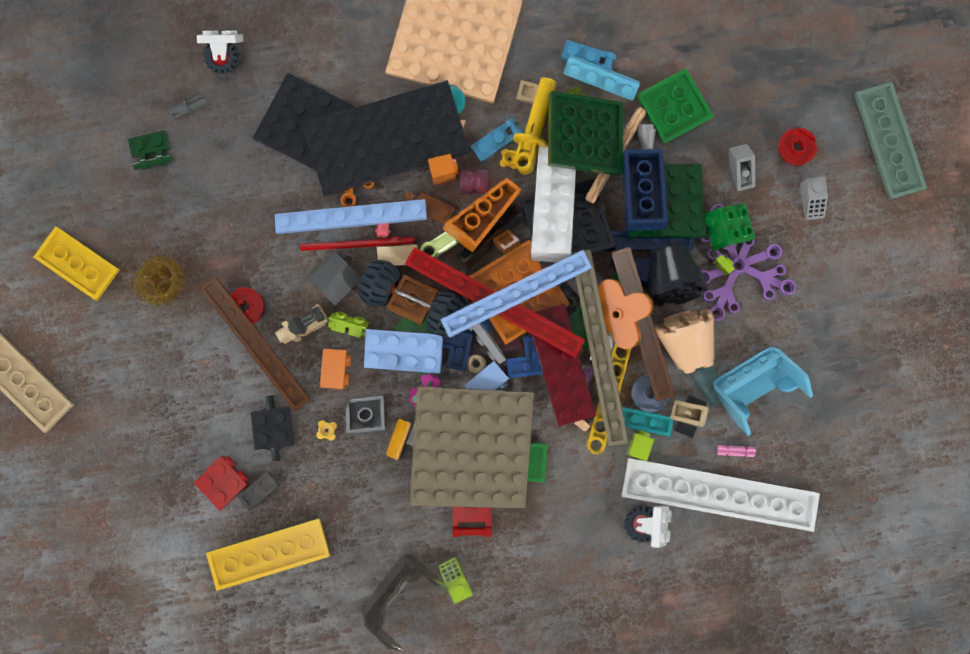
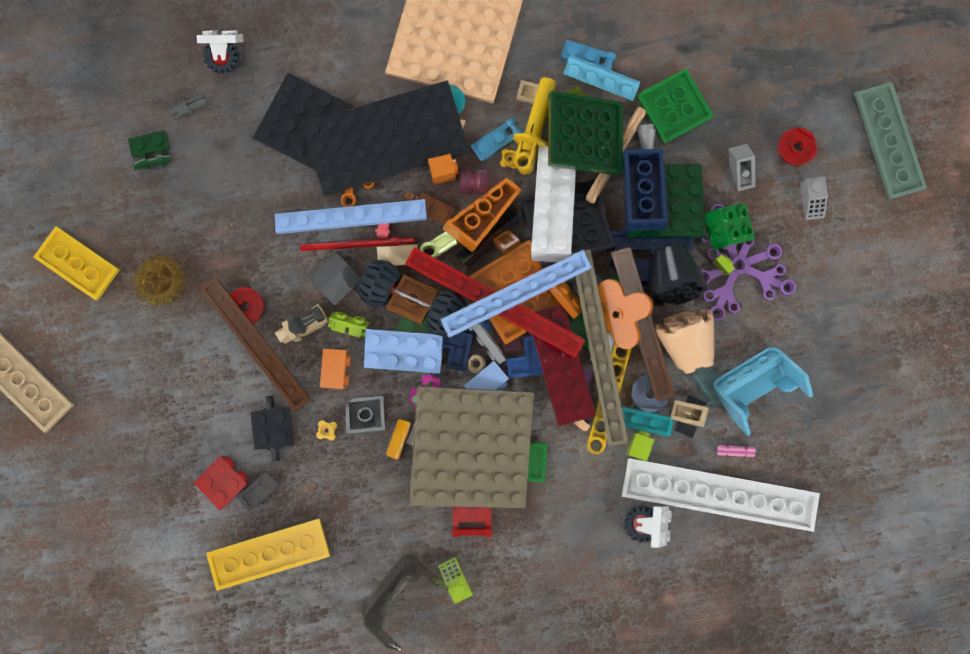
none -> orange plate [549,282,582,319]

